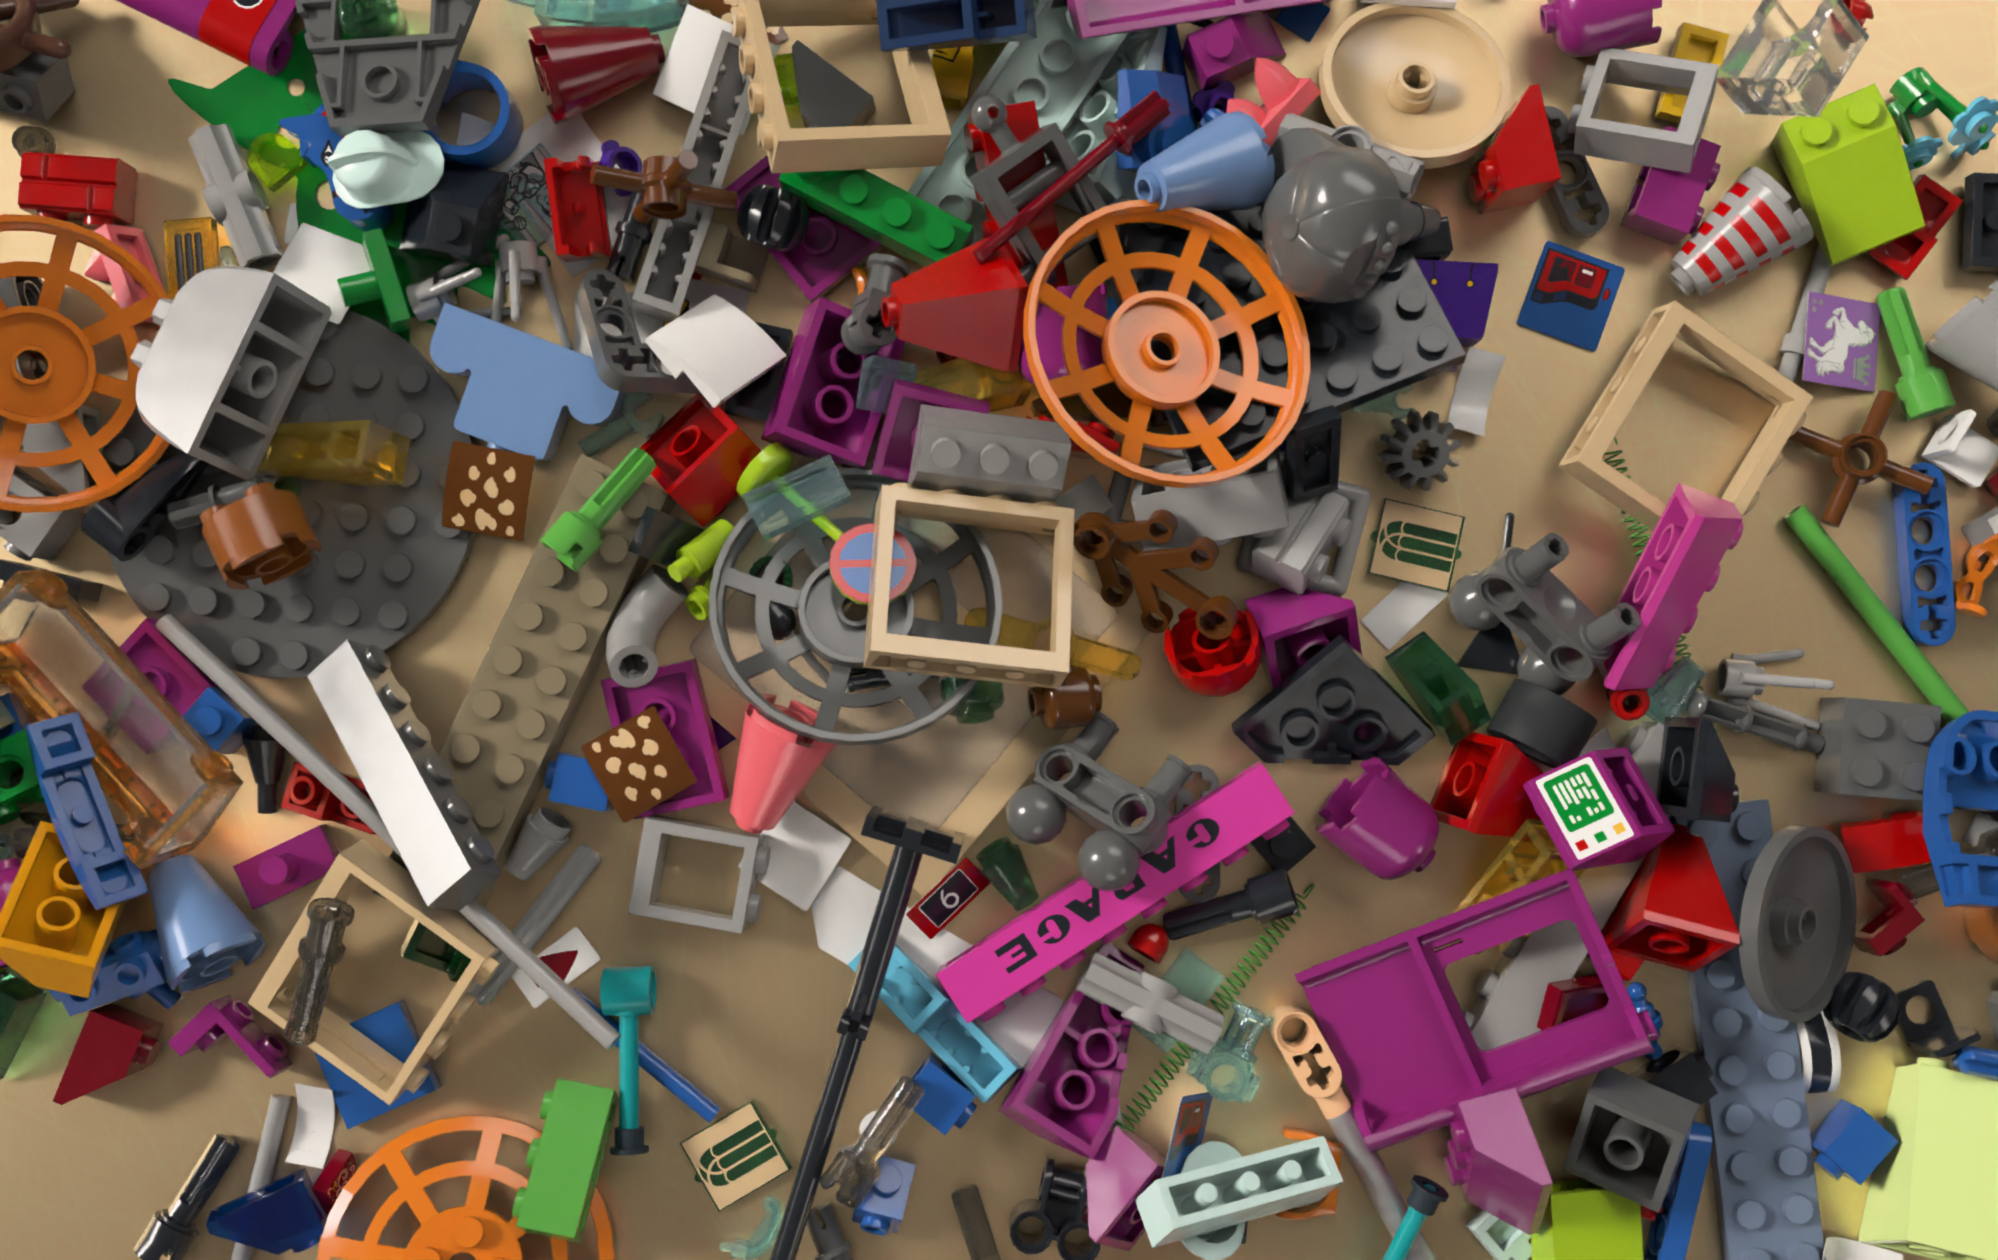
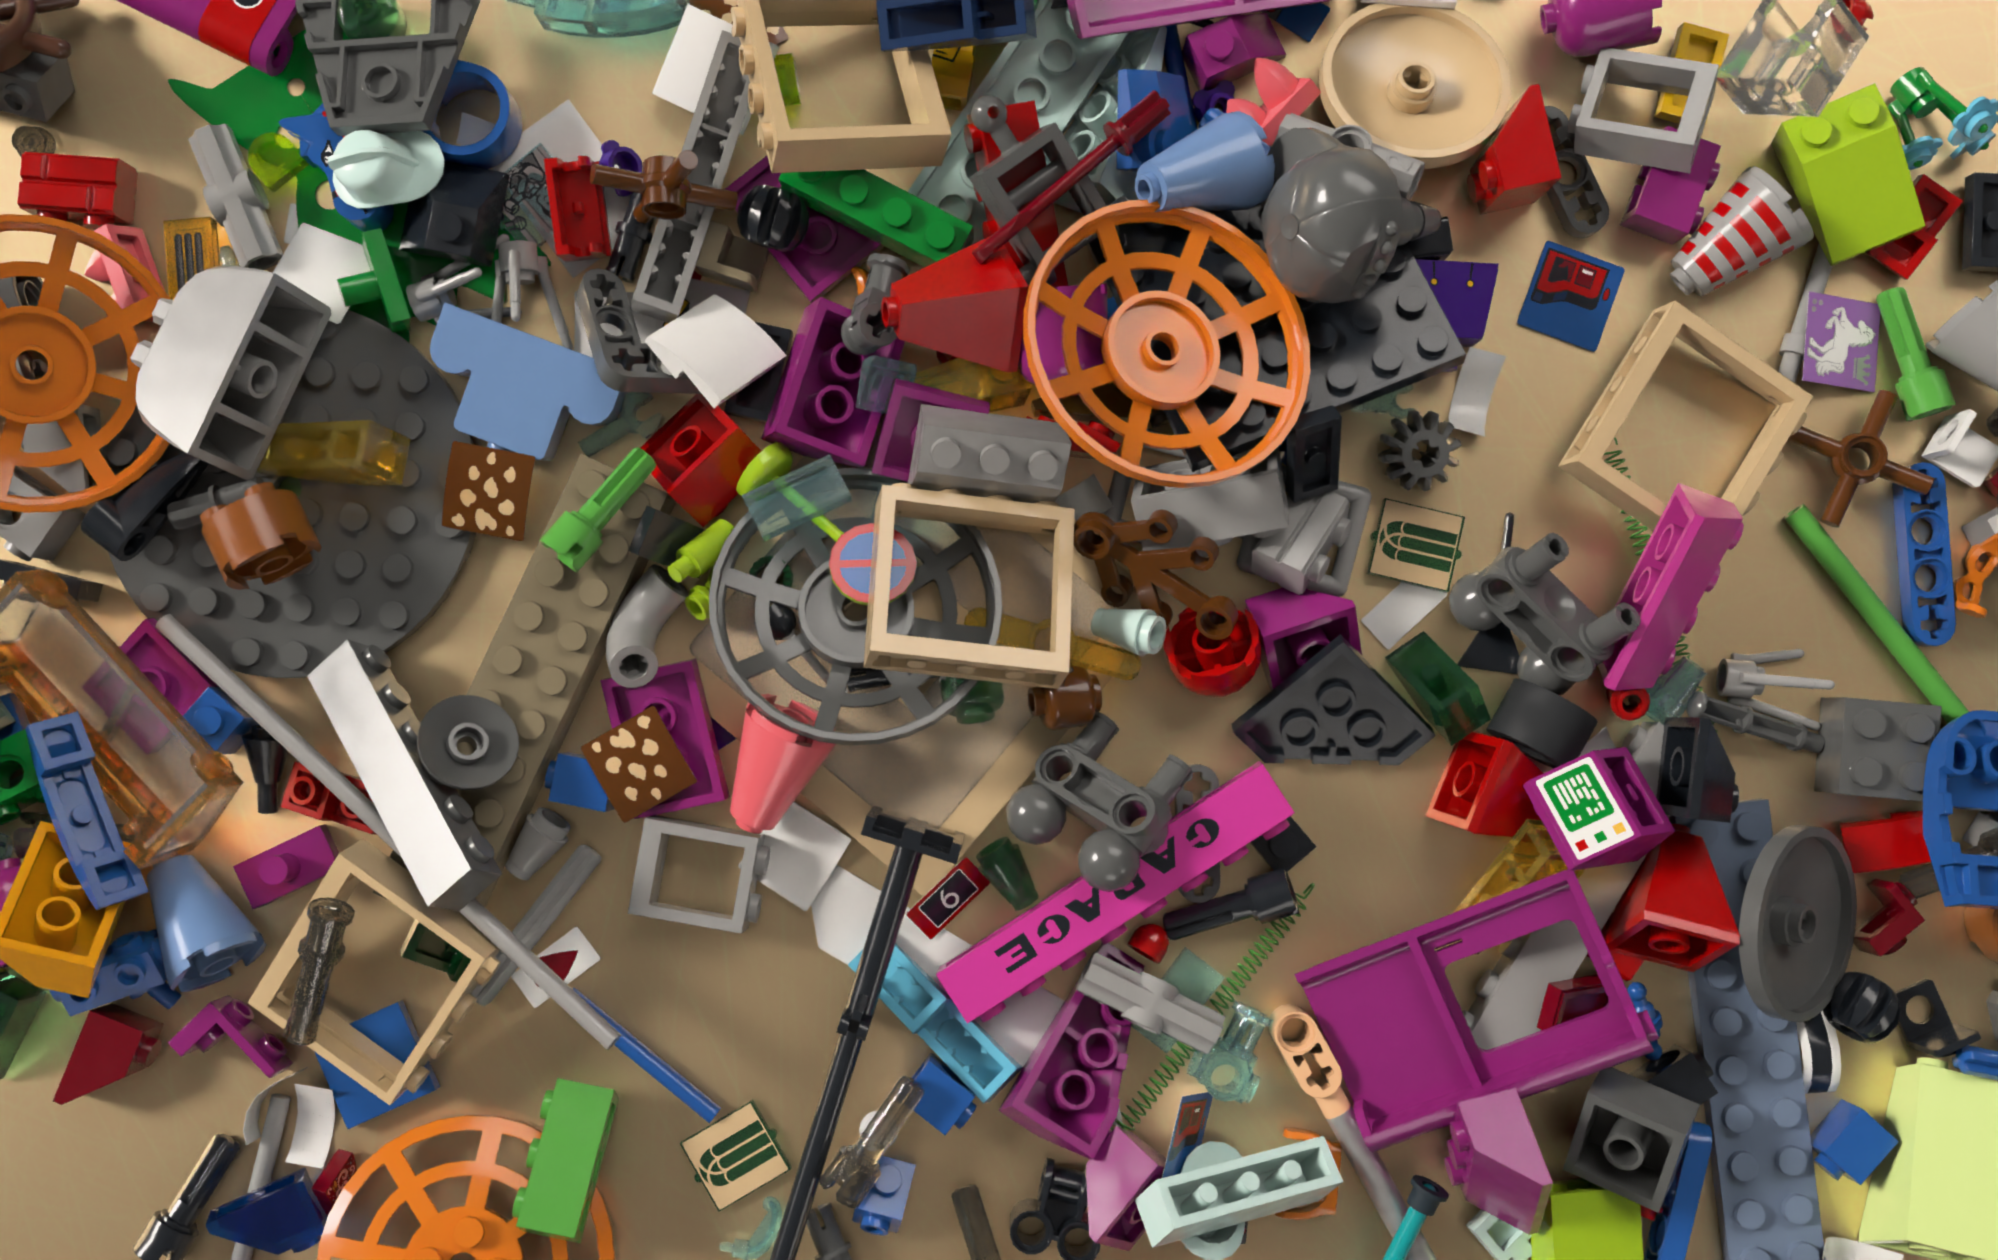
dark red cone [527,26,665,124] -> none
teal piece [600,966,657,1155] -> none
dark grey slope [792,40,876,128] -> none
magenta cylinder [1315,757,1440,880] -> none
none -> white sticker [243,1067,308,1145]
none -> dark grey dish [417,695,519,790]
none -> light aqua cone [1091,608,1166,657]

